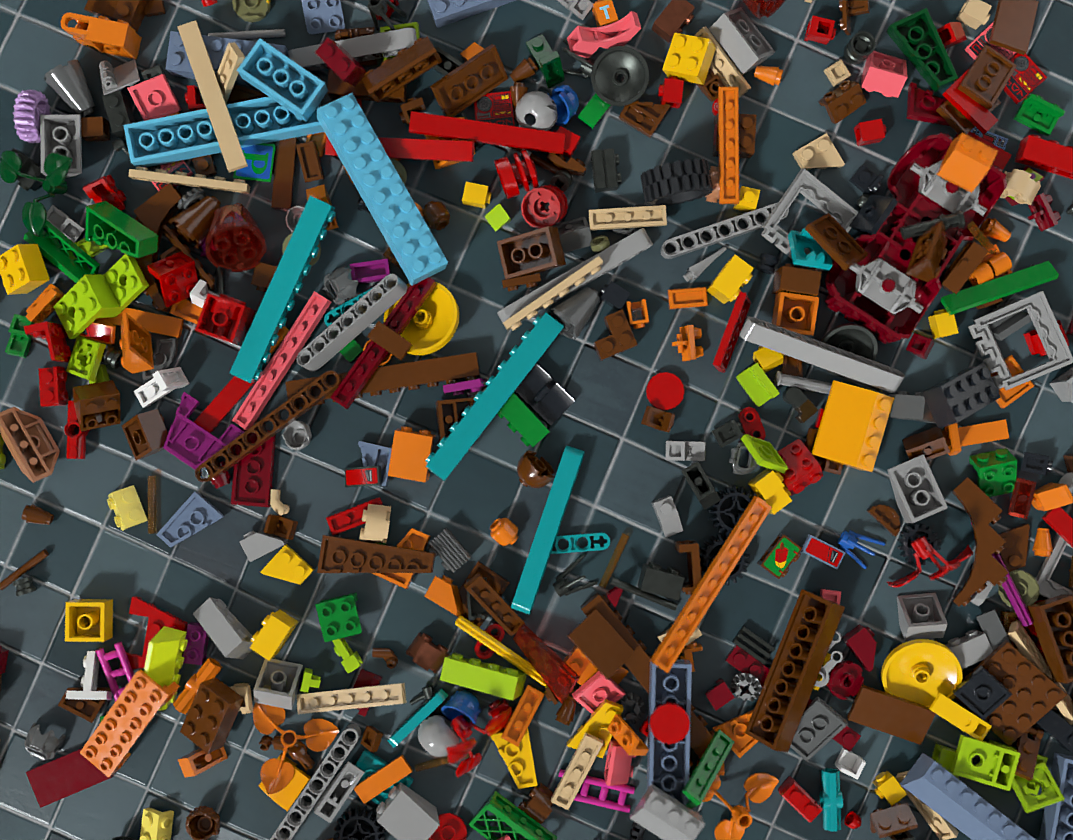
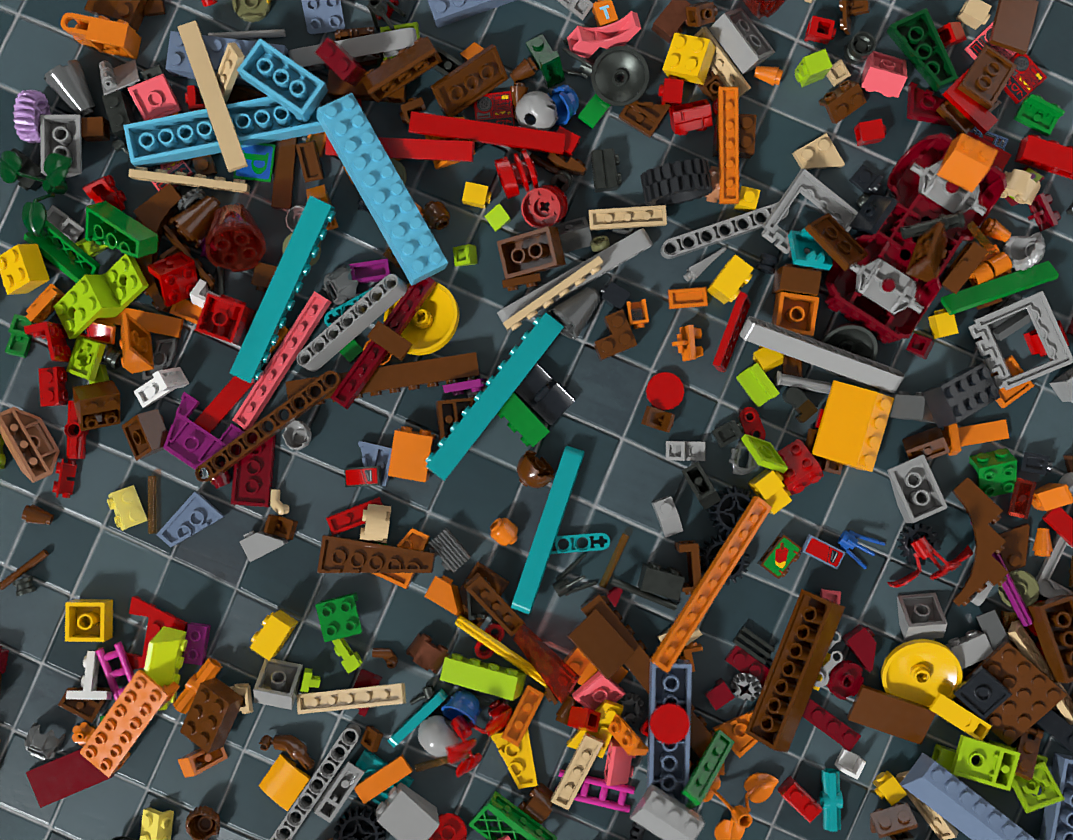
light grey wedge [192,598,253,659] -> none
orange plant [253,703,339,794] -> none
yellow wing [260,544,314,585] -> none
dark grey tile [790,697,848,761] -> none
red hinge [844,811,862,829] -> none
reddish brown tile [866,504,900,537] -> none
none -> red hinge [52,458,77,498]
none -> orange plant [72,722,96,747]
none -> lime slope [453,244,478,266]
none -> red brick [567,706,601,733]
none -> red brick [669,99,713,136]
none -> reddish brown brick [685,1,718,27]
none -> lime brick [795,49,833,87]
none -> light grey hair [1002,232,1046,271]

